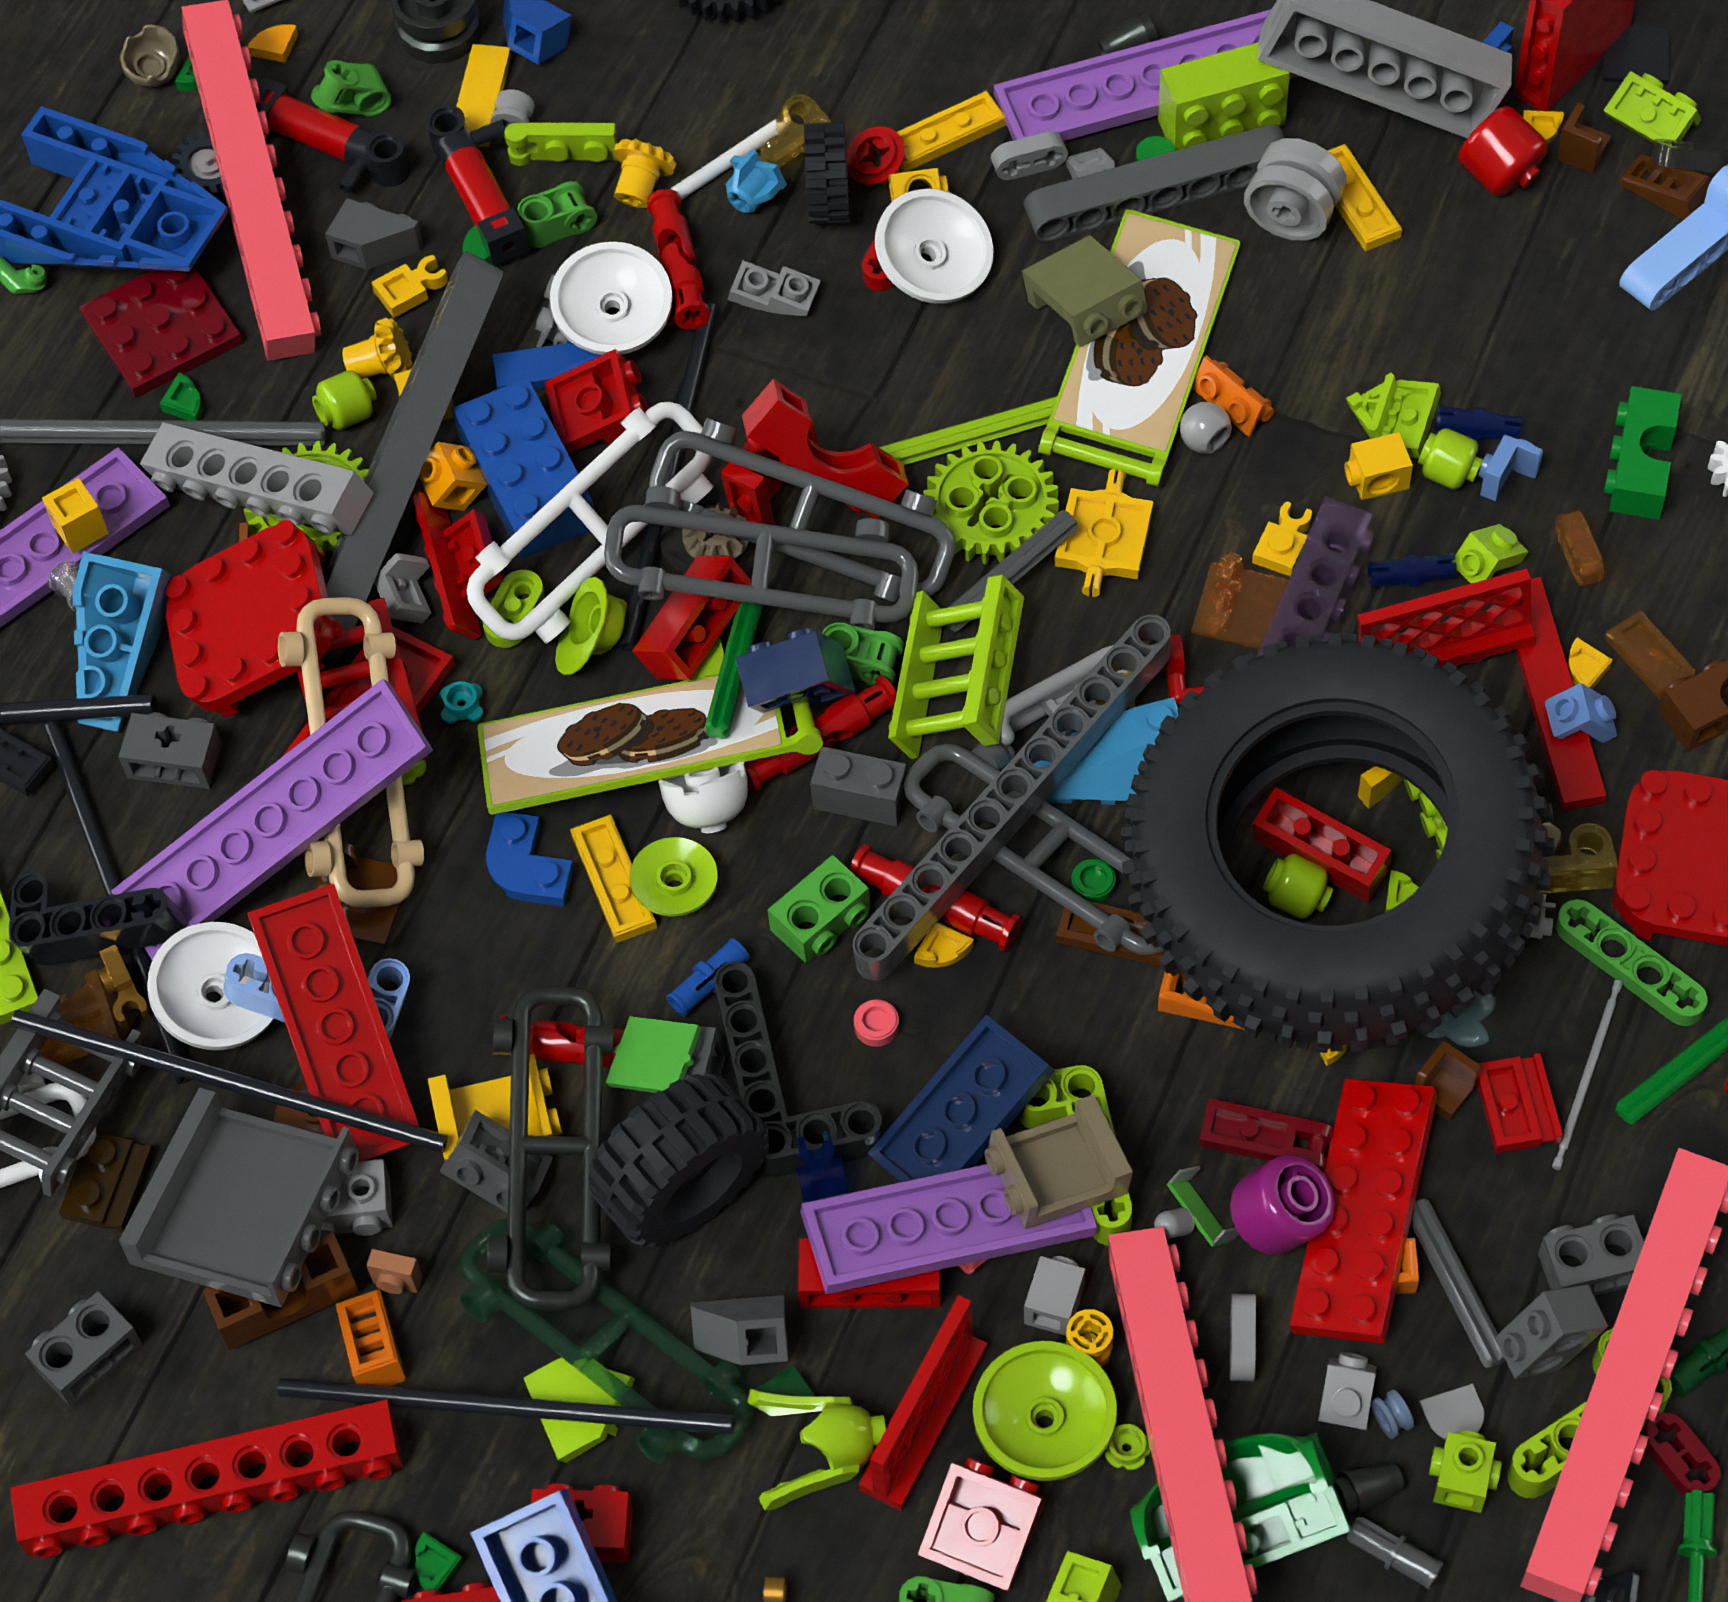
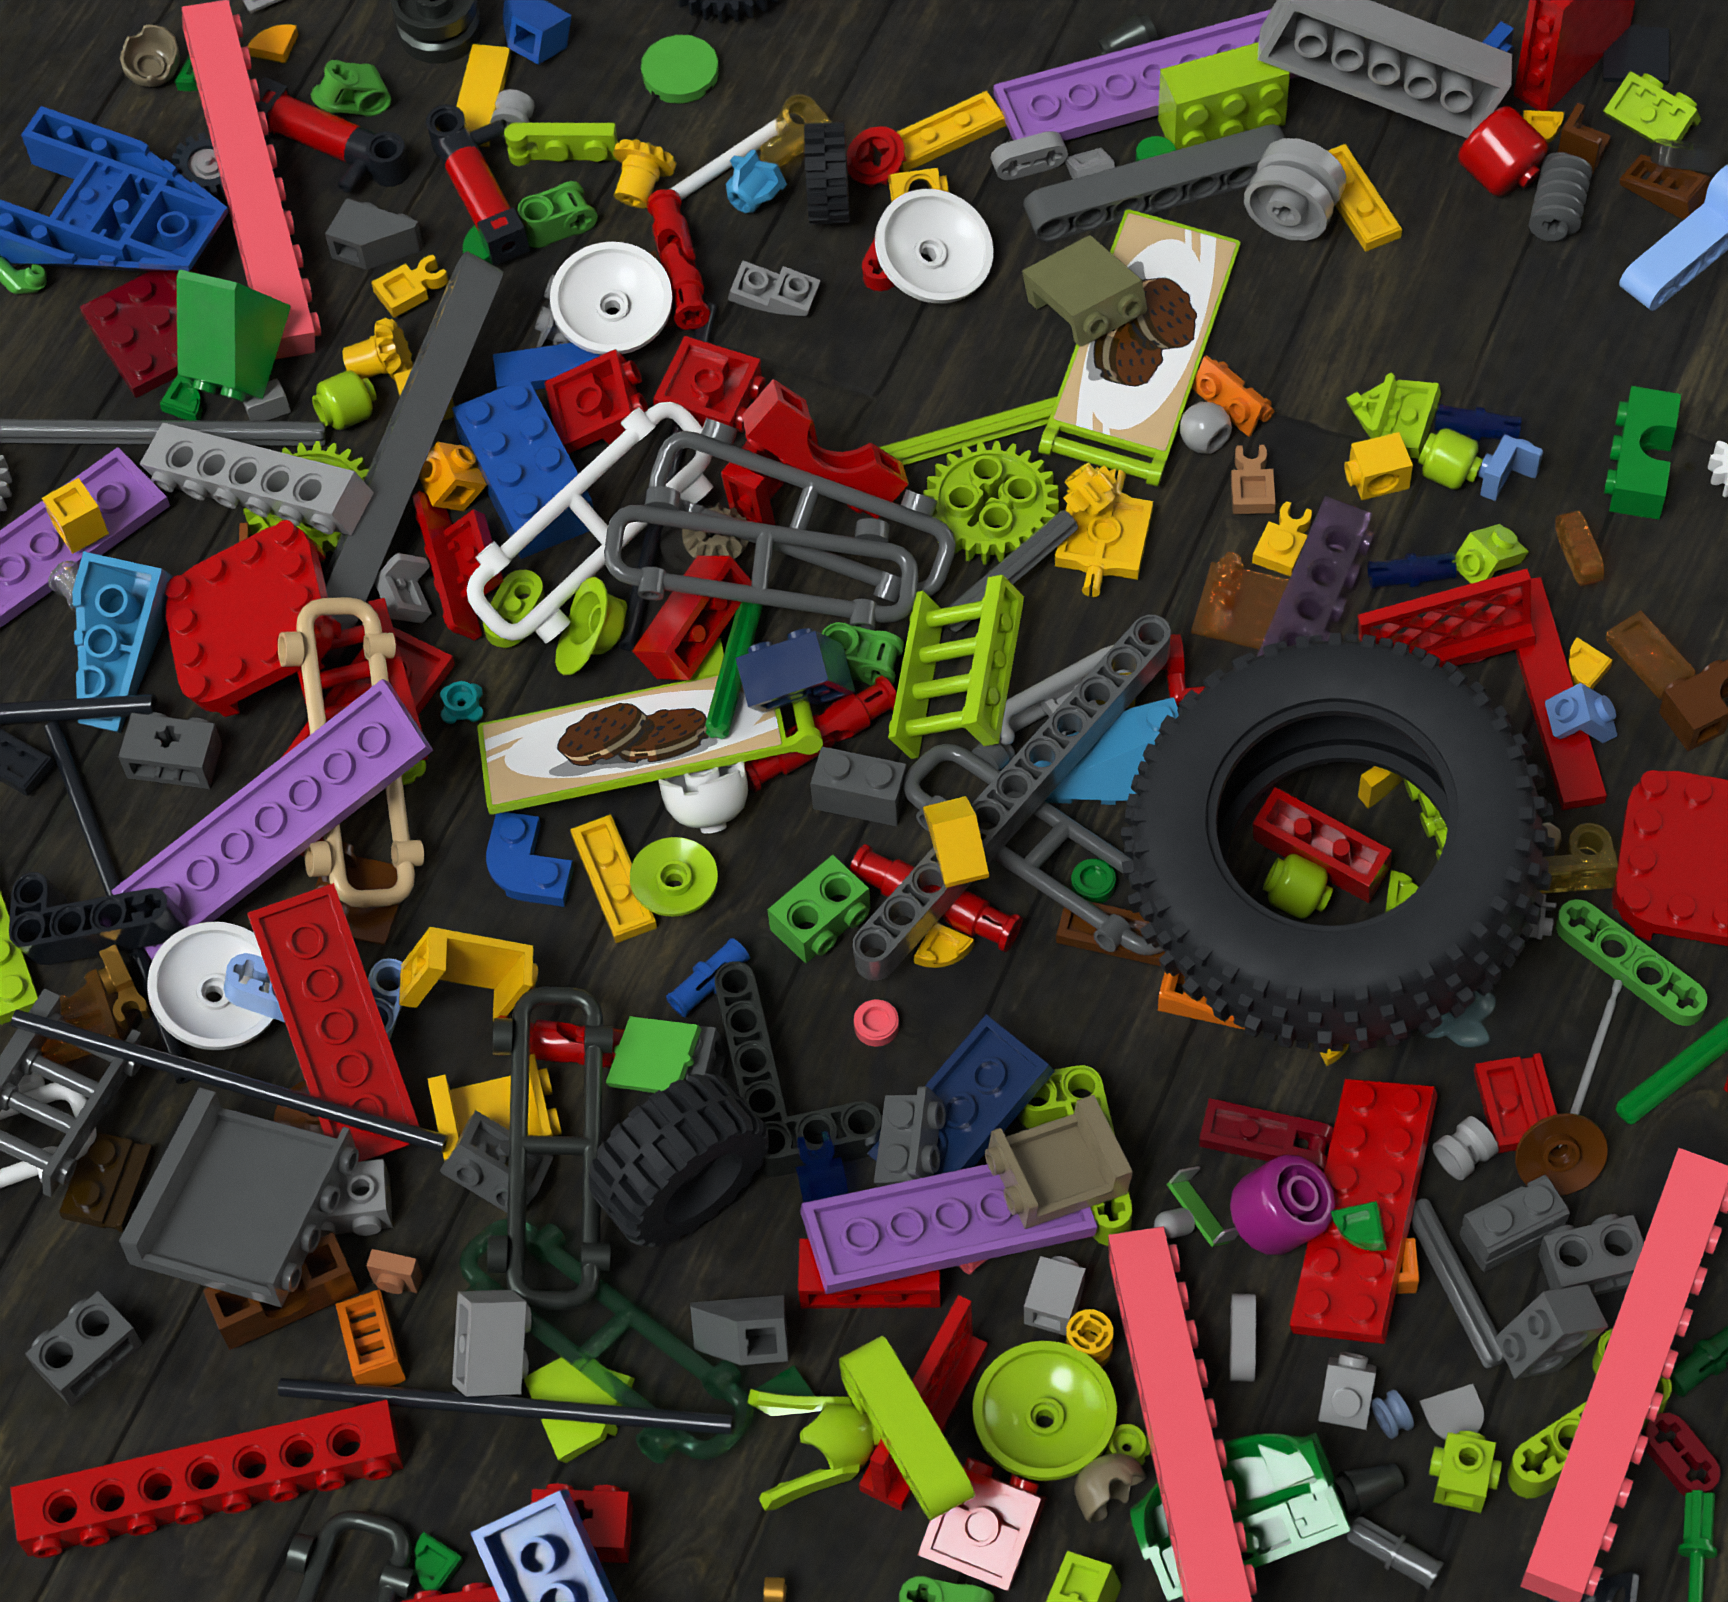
reddish brown panel [1415,1041,1481,1122] -> none
none -> green slope [177,269,291,402]
none -> light grey slope [243,379,291,421]
none -> yellow panel [399,927,538,1022]
none -> light grey brick [452,1290,531,1397]
none -> bright green tile [641,35,719,103]
none -> red plate [653,336,766,433]
none -> lime beam [839,1336,975,1521]
none -> dark grey bracket [874,1087,946,1187]
none -> yellow slope [923,796,989,888]
none -> yellow gear [1063,463,1117,516]
none -> dark tan hair [1074,1453,1146,1523]
none -> medium nougat plate [1231,445,1276,514]
none -> green tile [1331,1201,1387,1251]
none -> light grey wheel [1433,1116,1498,1180]
none -> dark grey brick [1460,1175,1570,1272]
none -> reddish brown dish [1515,1113,1608,1196]
none -> dark grey piece [1529,152,1593,241]

